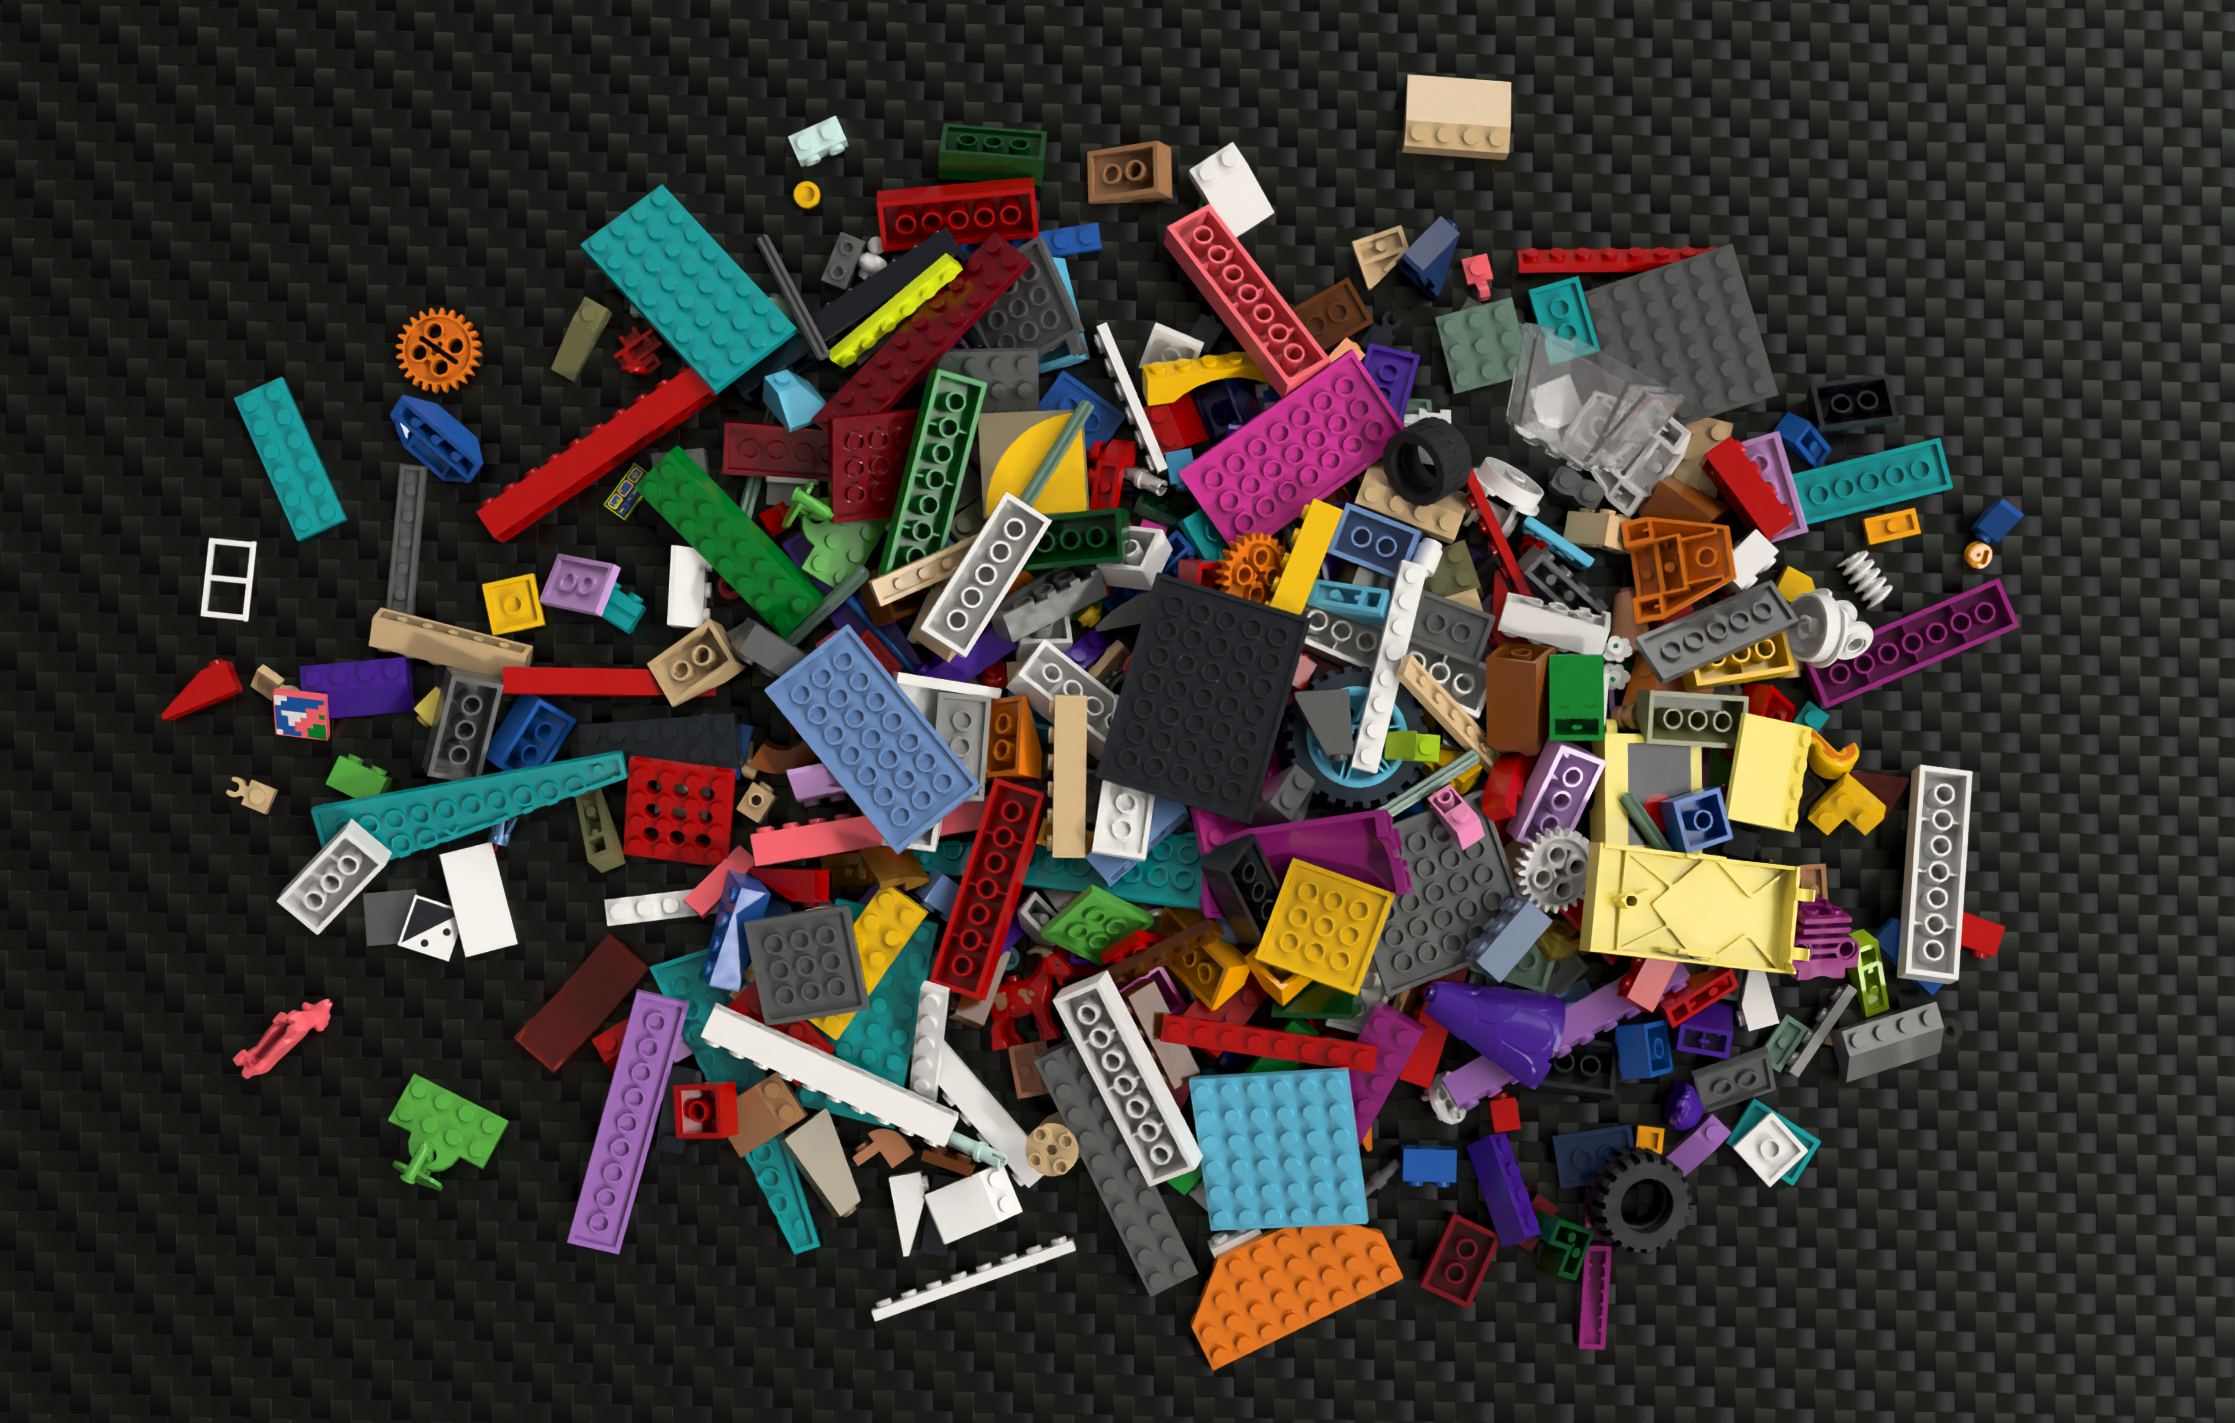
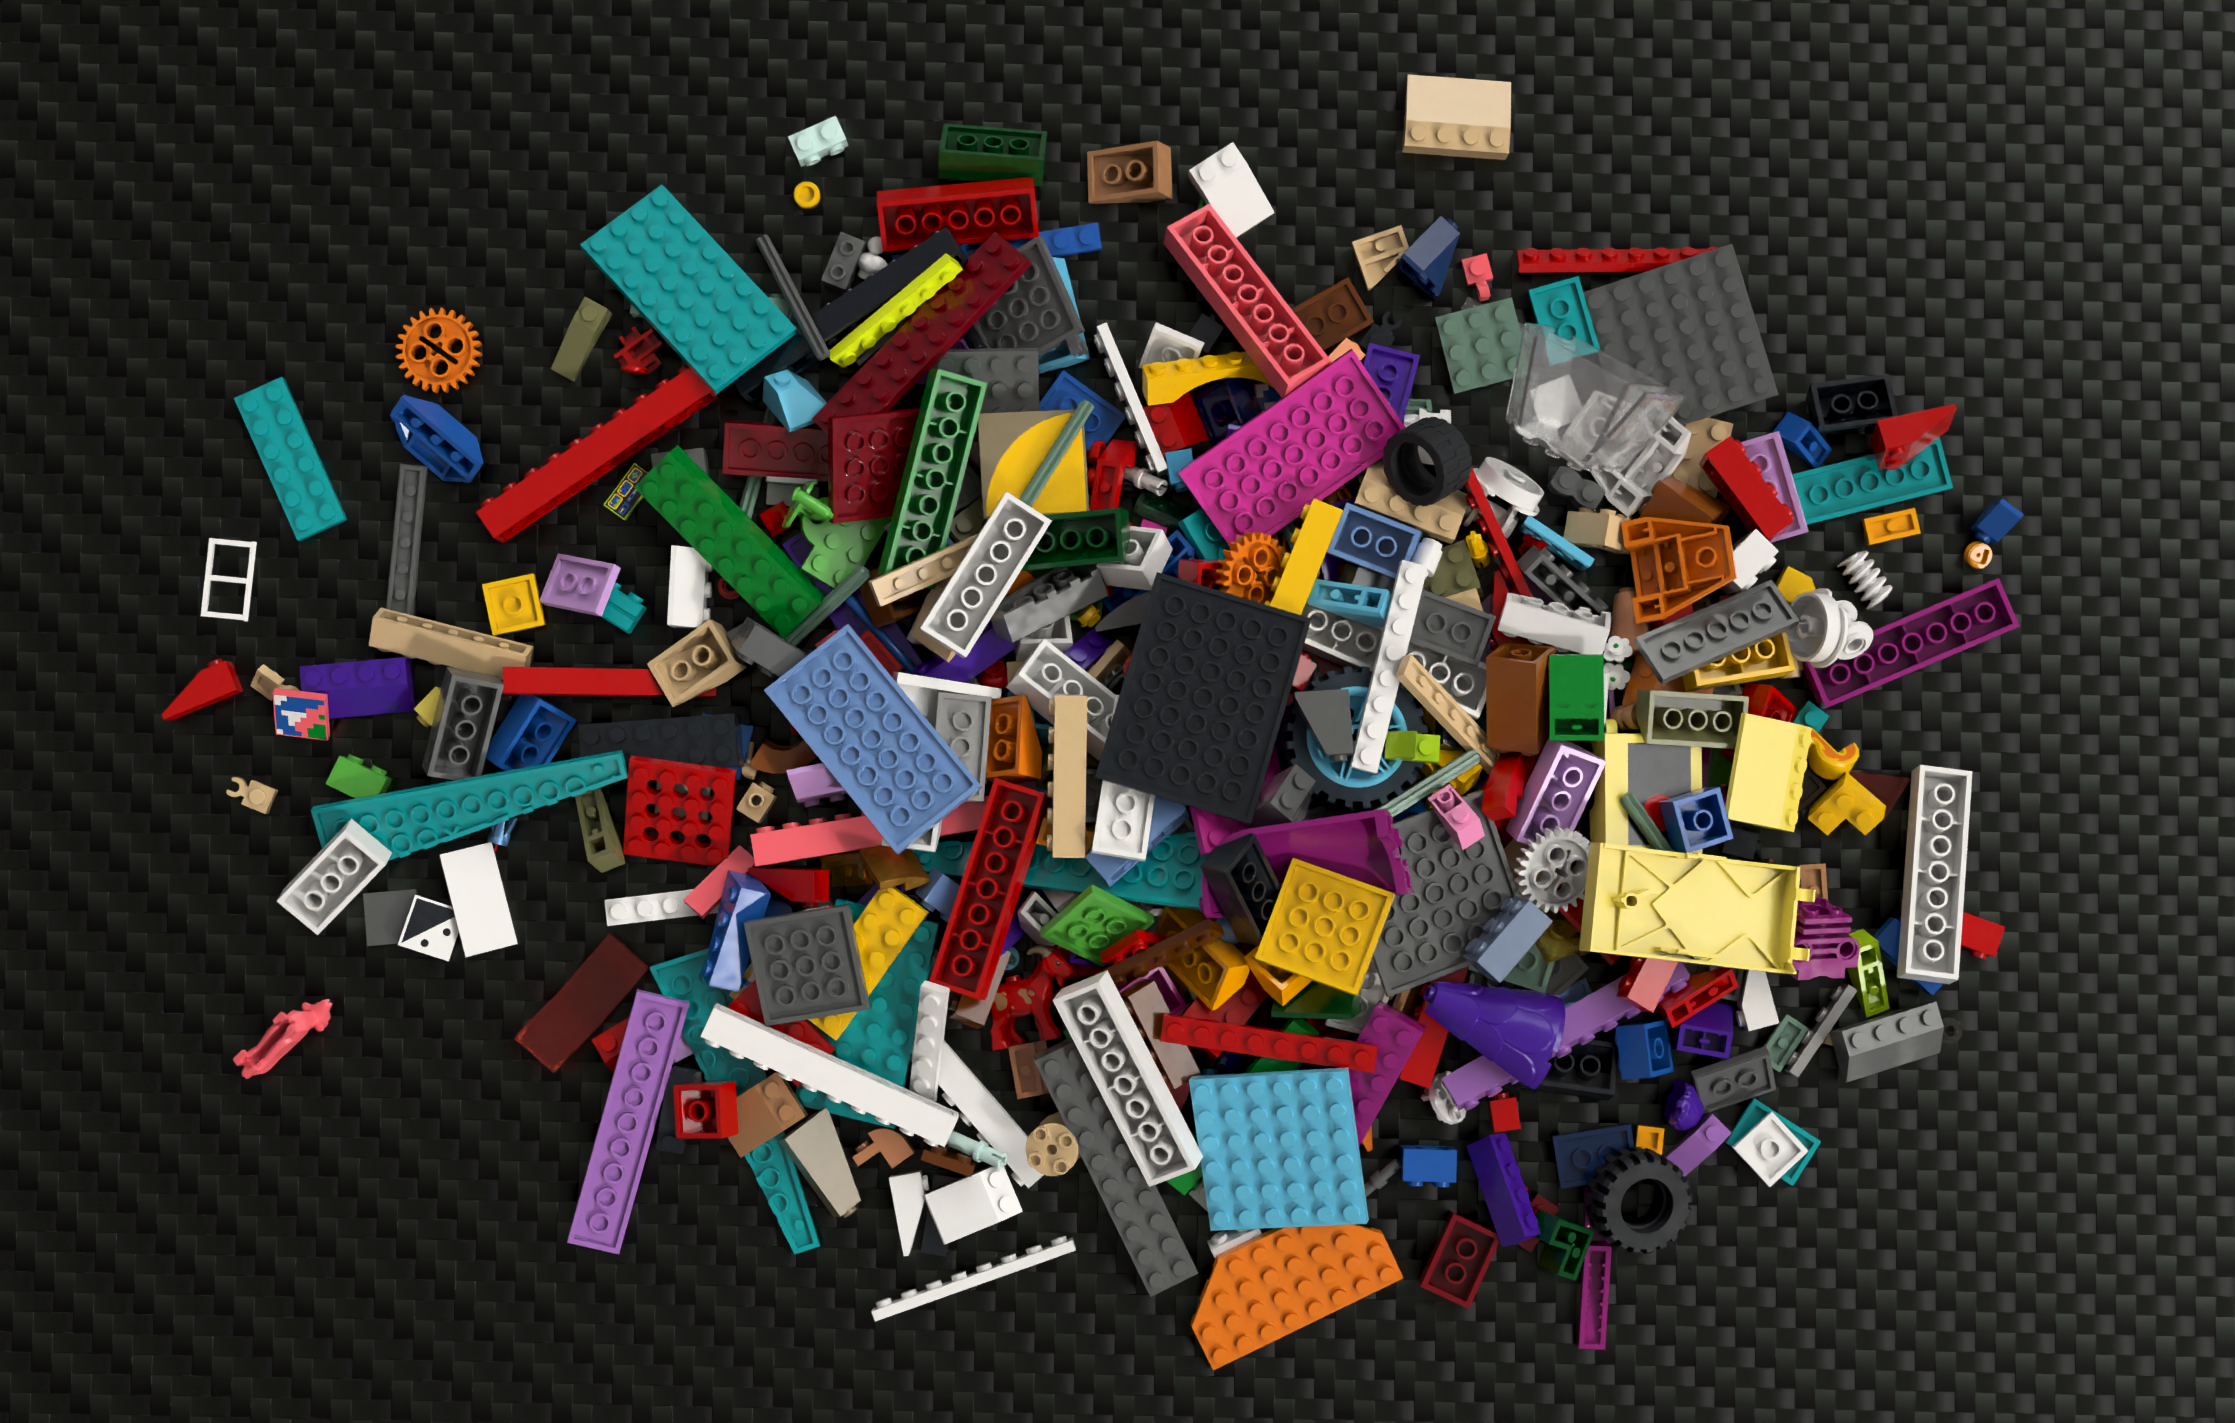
bright green plate [388,1074,509,1191] -> none
none -> yellow axle [1466,531,1490,568]
none -> red slope [1870,404,1957,470]

